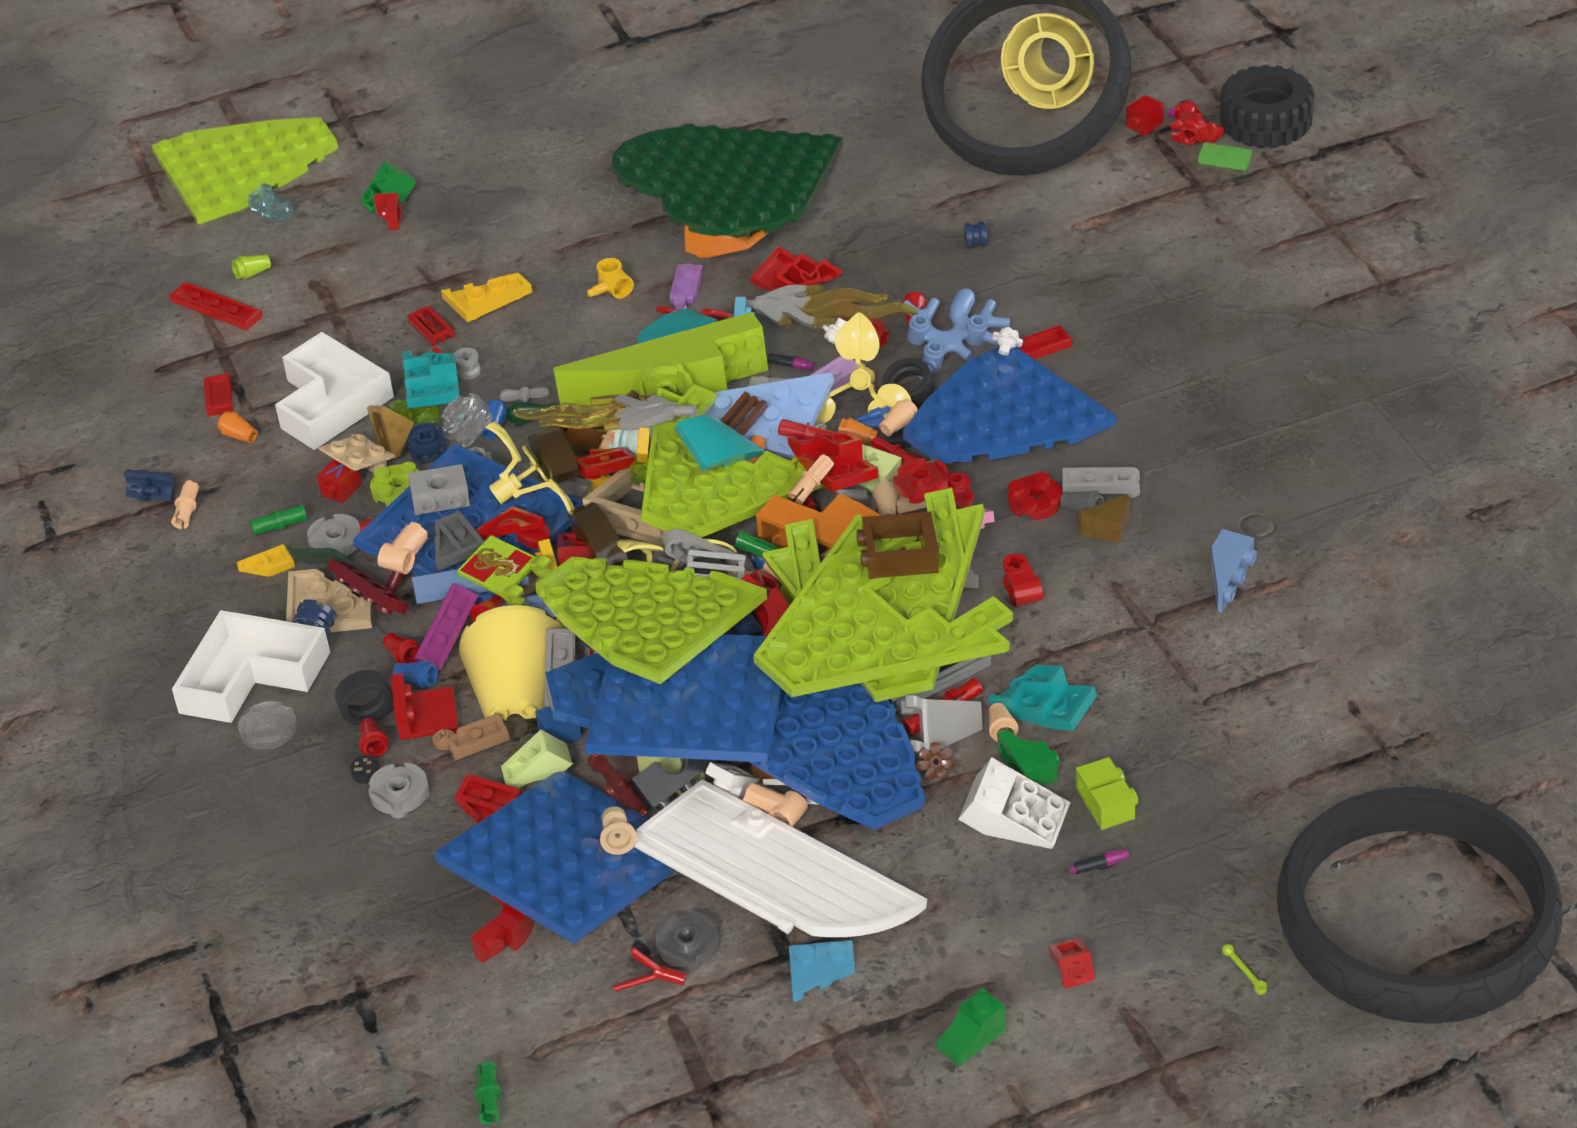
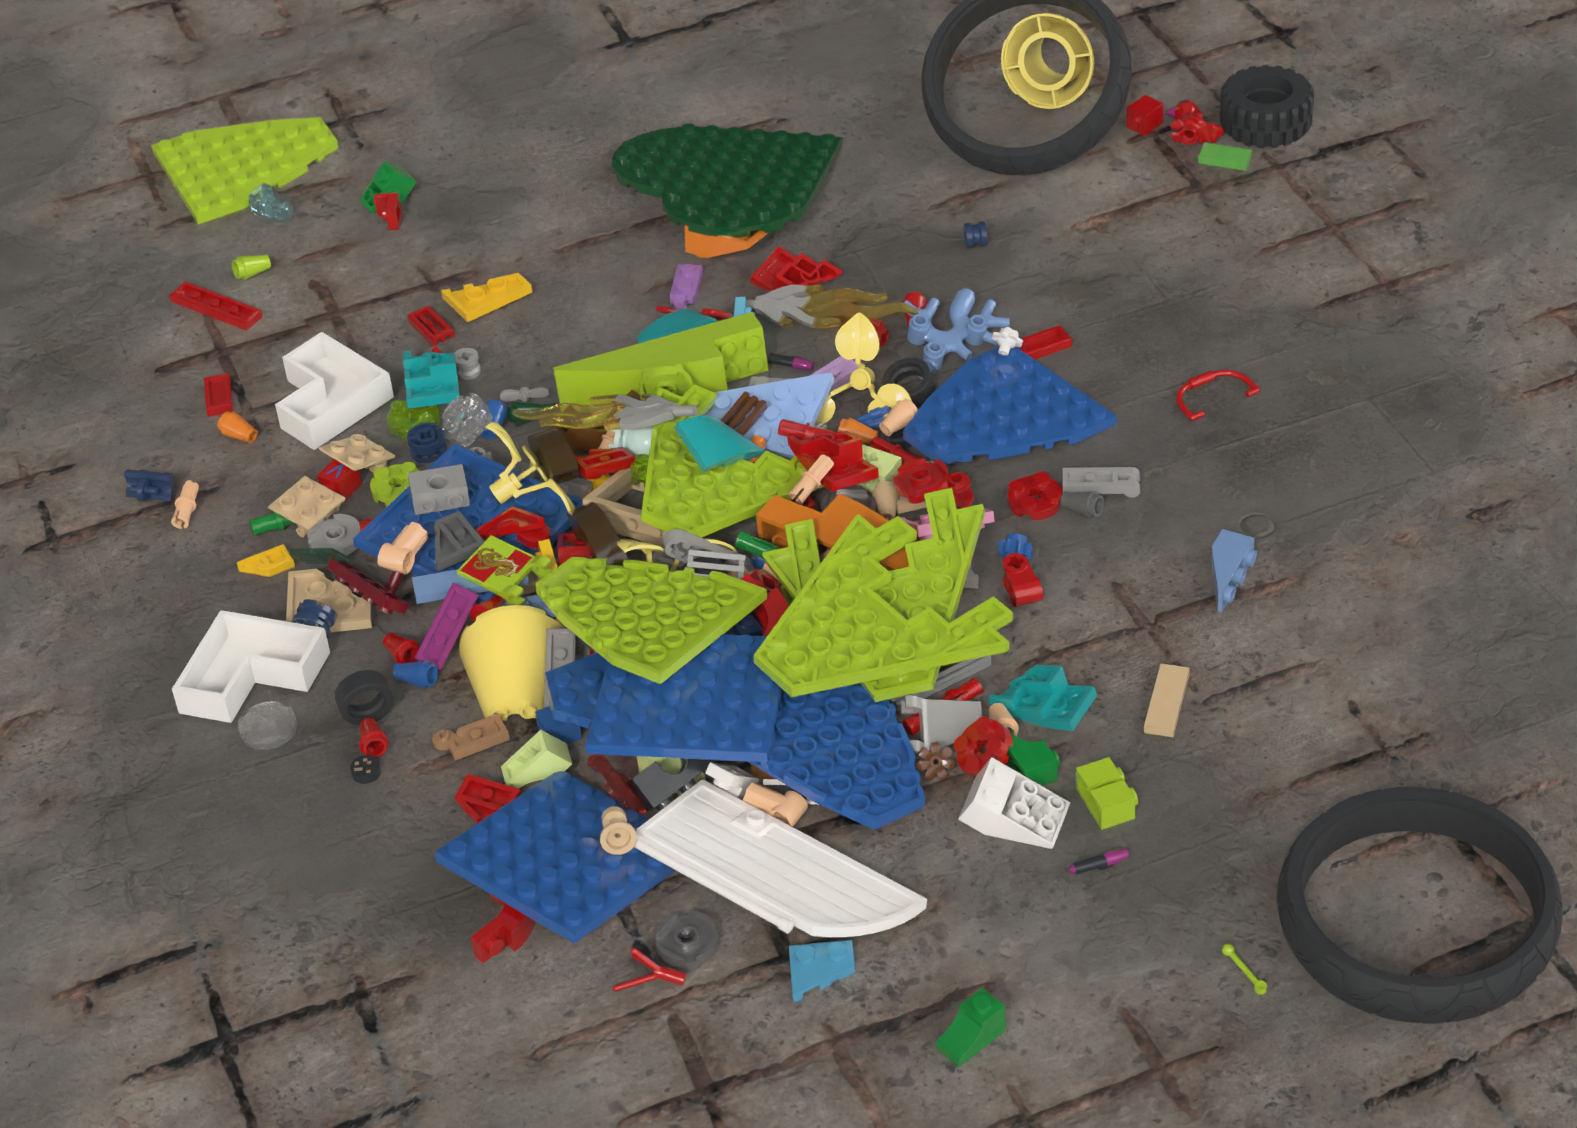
pearl gold slope [367,405,414,458] -> none
light grey plate [368,763,430,818] -> none
red bracket [391,673,458,740] -> none
green pin [474,1061,501,1125] -> none
yellow piece [587,258,634,299] -> none
yellow tile [637,427,650,463] -> none
white plant [822,318,846,344] -> none
reddish brown window [856,511,939,579] -> none
red bracket [1048,937,1095,988] -> none
pearl gold slope [1078,494,1130,543] -> none
none -> tan hinge [268,476,346,537]
none -> red plate [953,716,1012,777]
none -> blue gear [997,533,1033,562]
none -> tan tile [1144,664,1190,737]
none -> red piece [1176,370,1260,421]

